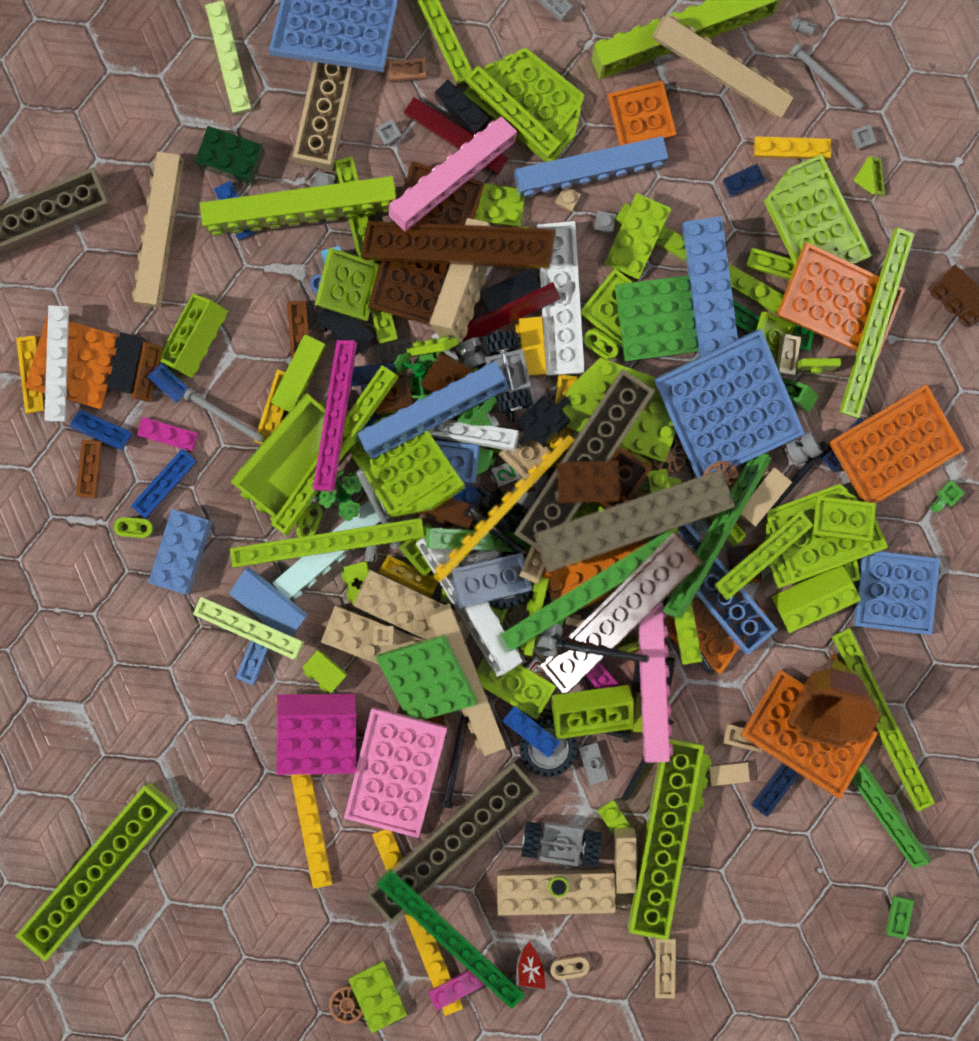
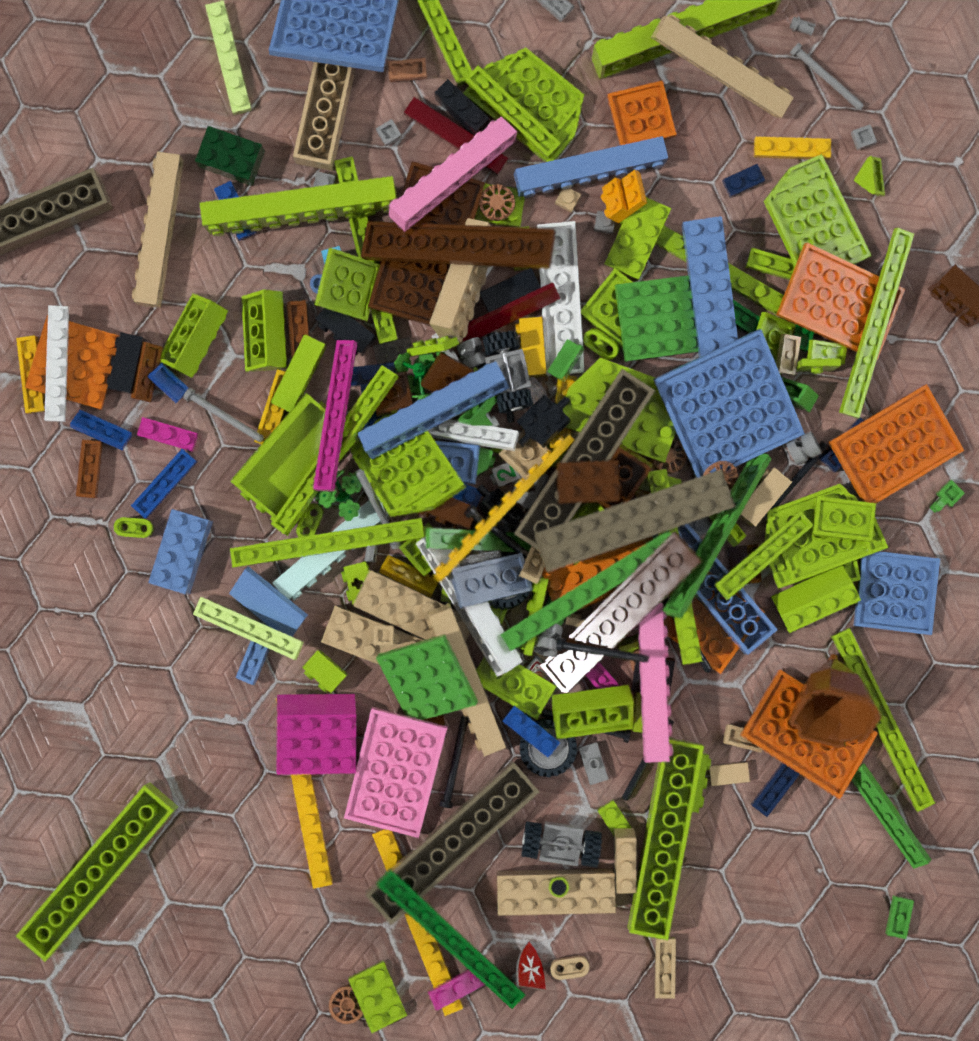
none -> lime slope [241,289,287,372]
none -> nougat wheel [479,184,515,221]
none -> bright green panel [547,339,584,382]
none -> light orange plate [601,170,647,223]
none -> lime plate [807,340,847,364]

